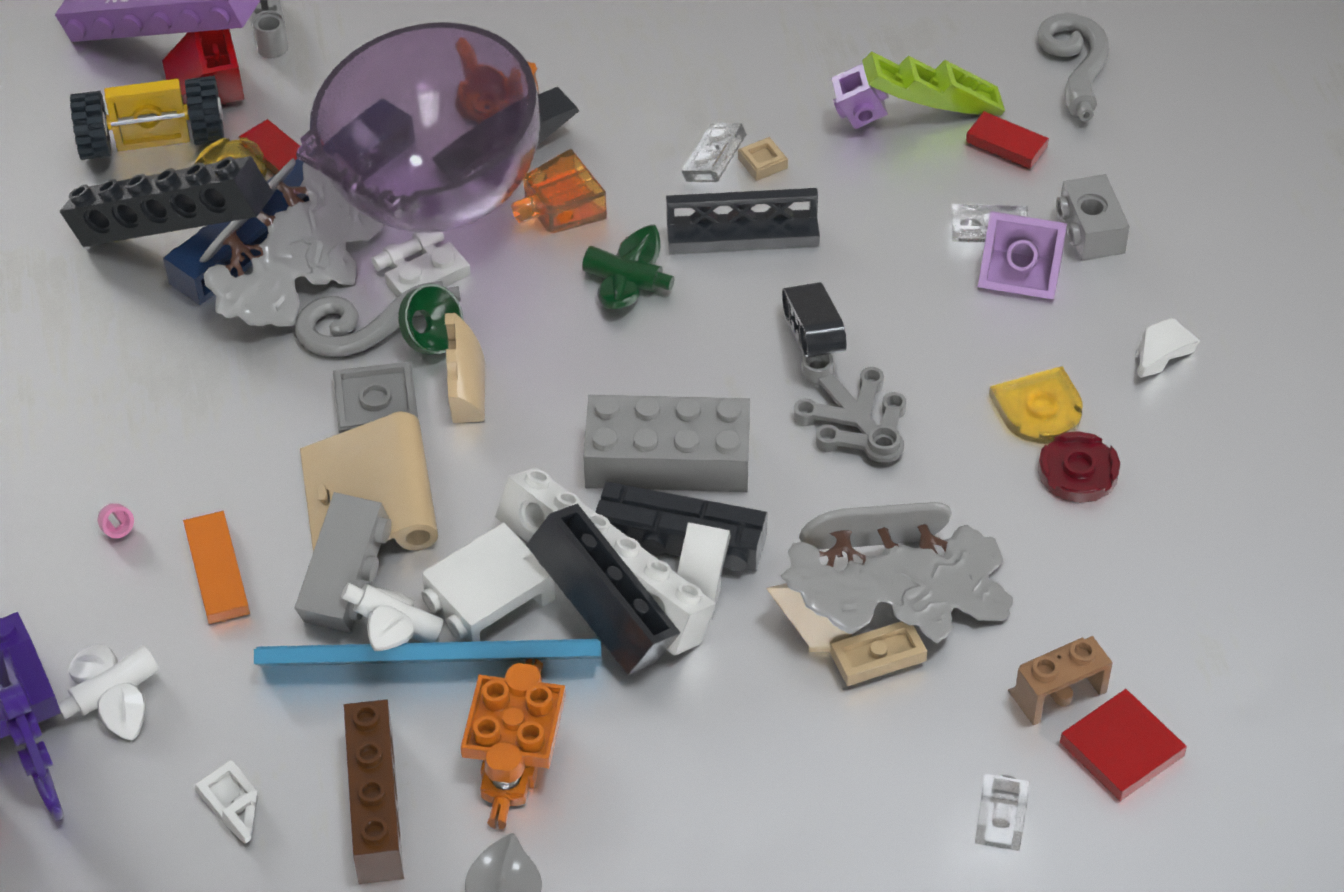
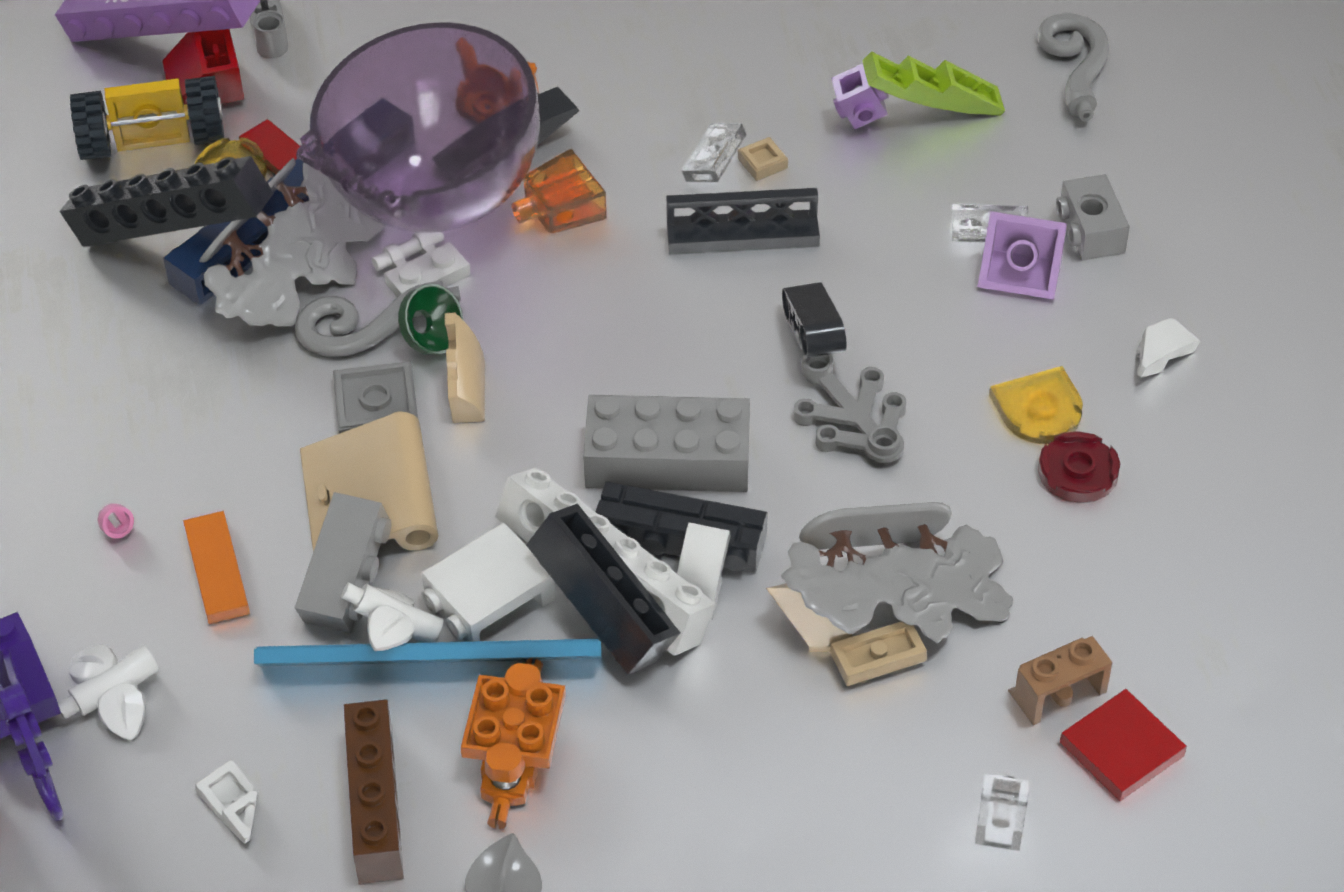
dark green plant [582,224,675,310] -> none
red tile [966,111,1049,169] -> none

